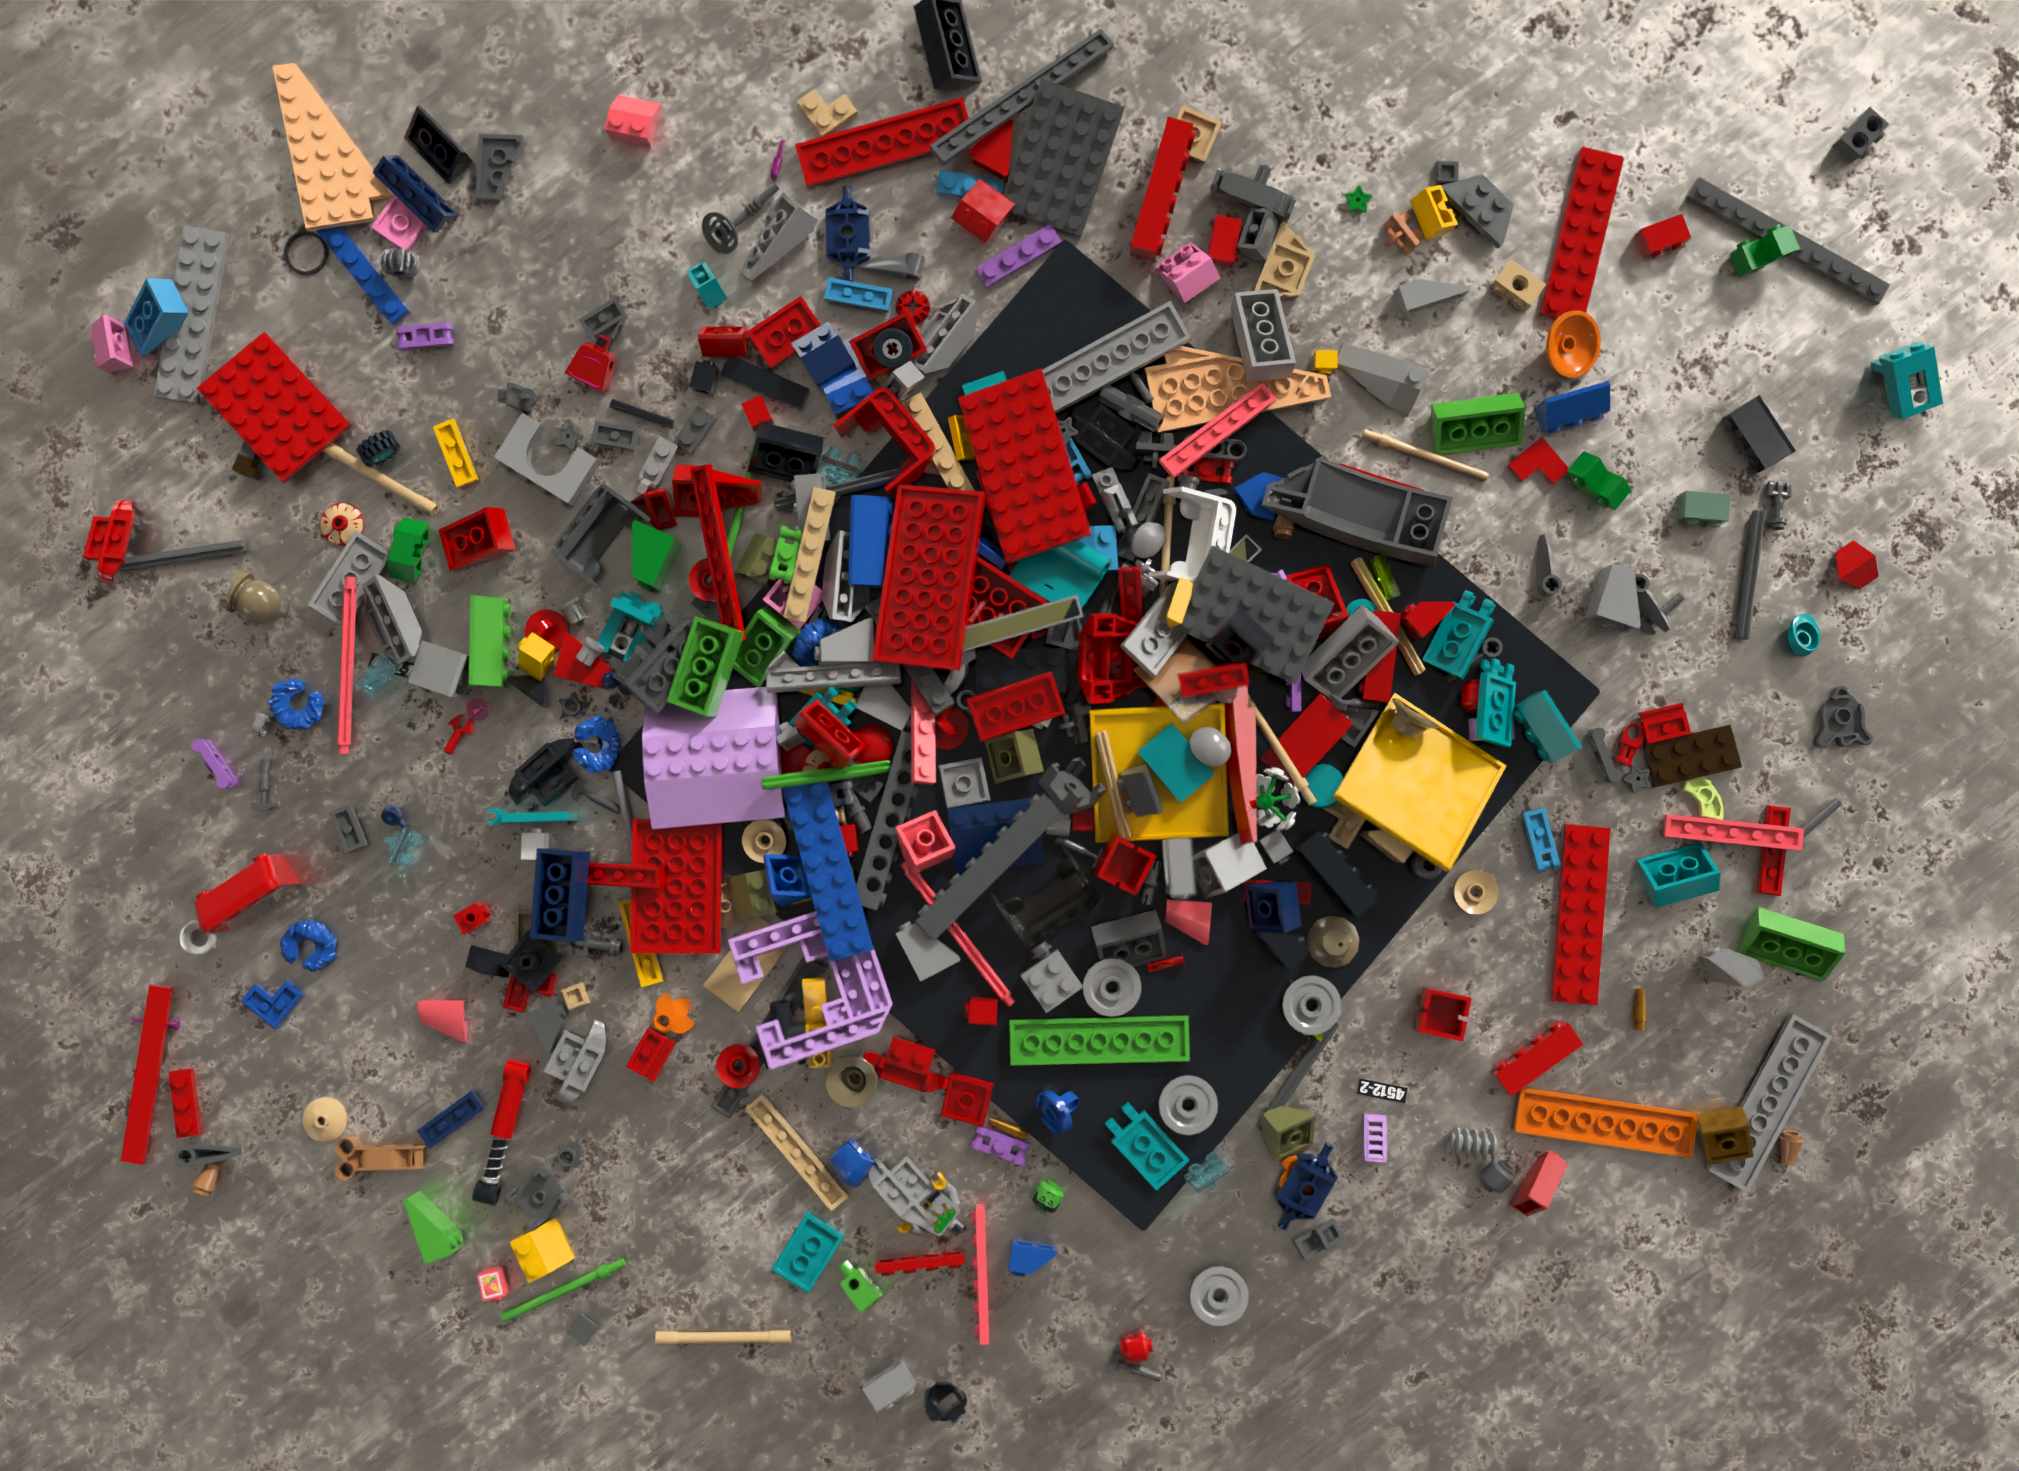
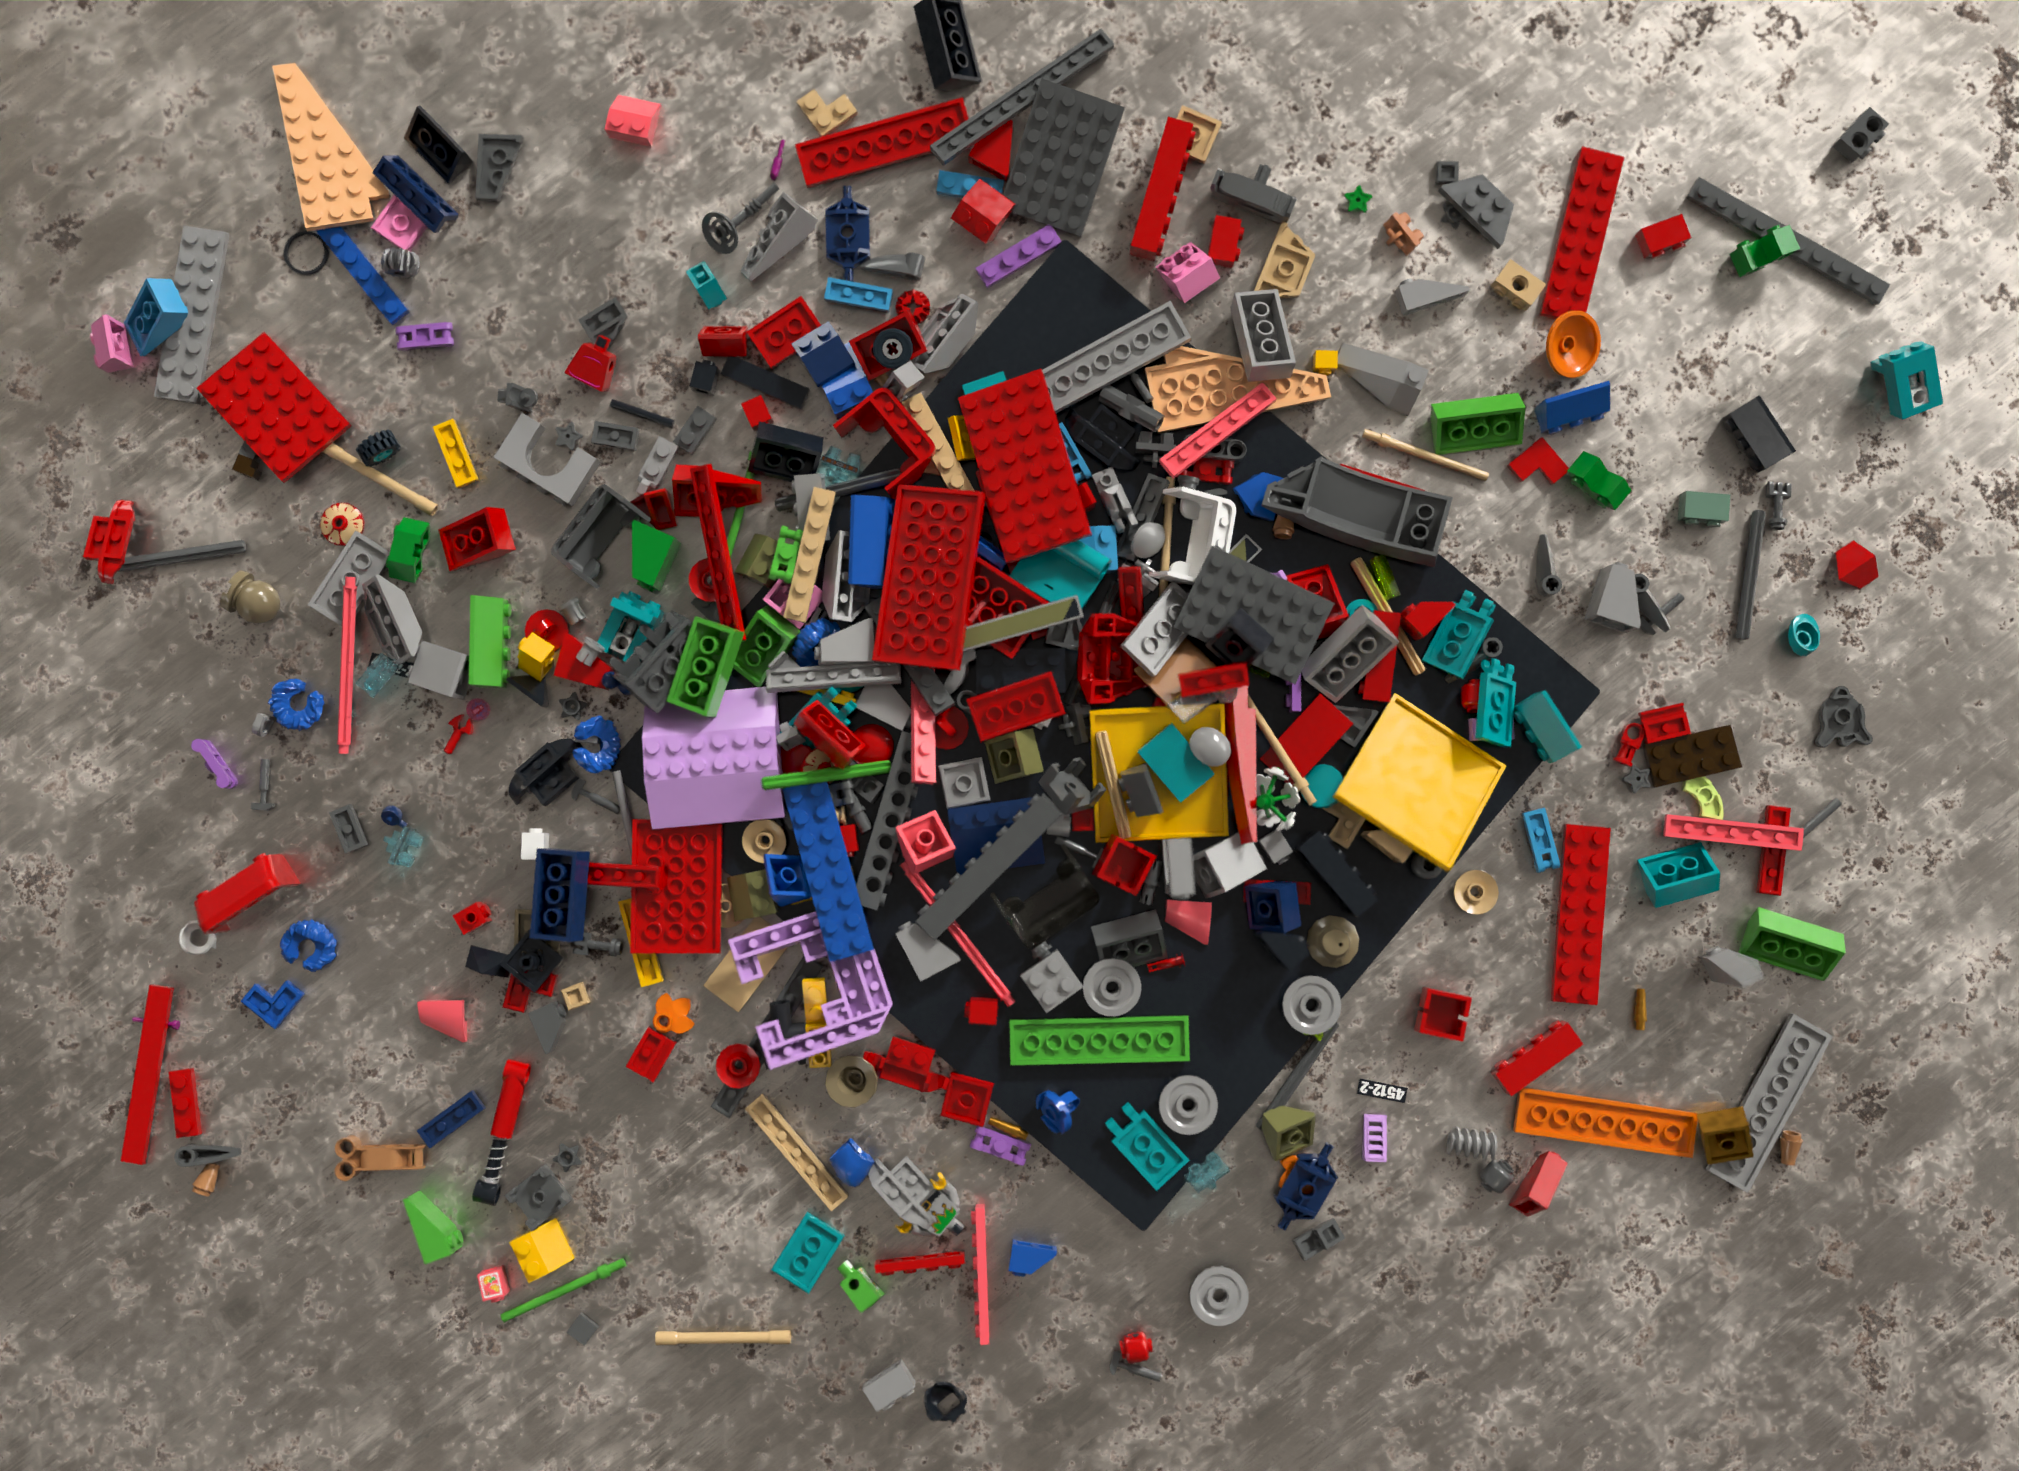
tan dish [302,1097,348,1142] -> none
teal tile [487,808,578,825] -> none
light grey plate [543,1019,606,1104] -> none
bright green head [1031,1179,1064,1215] -> none
dark grey plate [1058,417,1078,446] -> none
yellow slope [1167,578,1194,628] -> none
dark grey brick [1237,207,1280,261] -> none
dark grey piece [1329,694,1380,711] -> none
dark tan hat [1392,698,1439,739] -> none
yellow brick [1410,185,1458,240] -> none
dark grey plate [1586,728,1622,783] -> none

